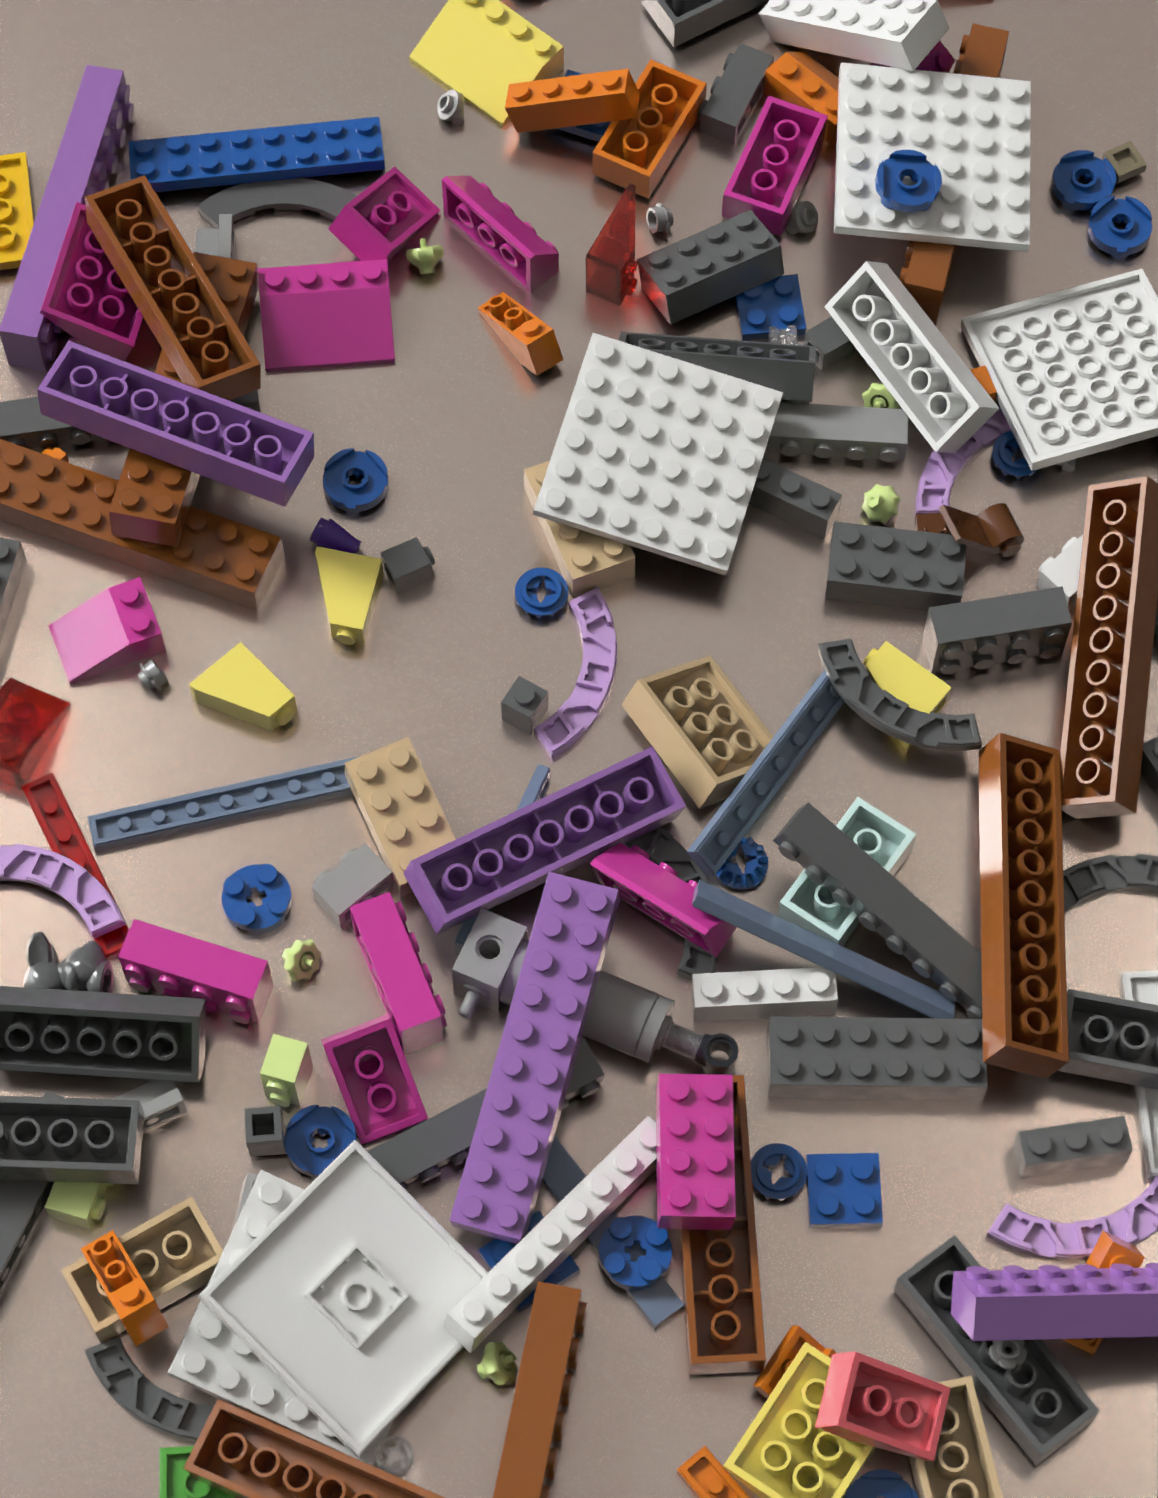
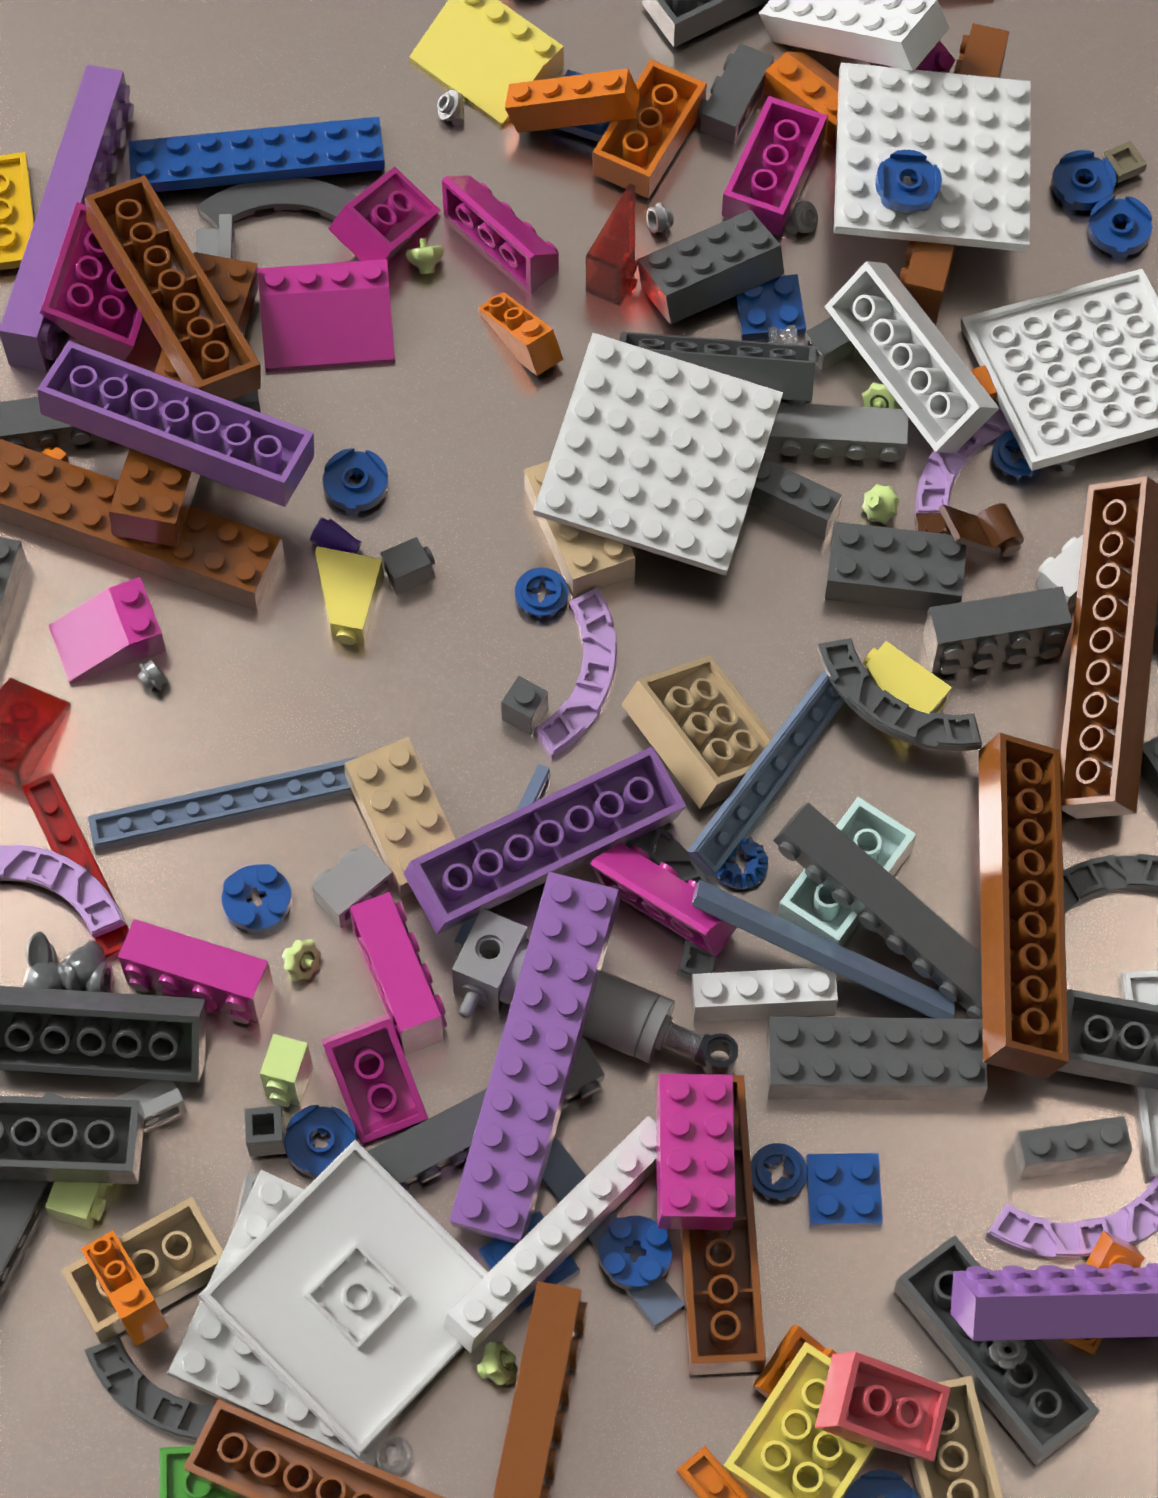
light yellow slope [189,642,297,731] -> none

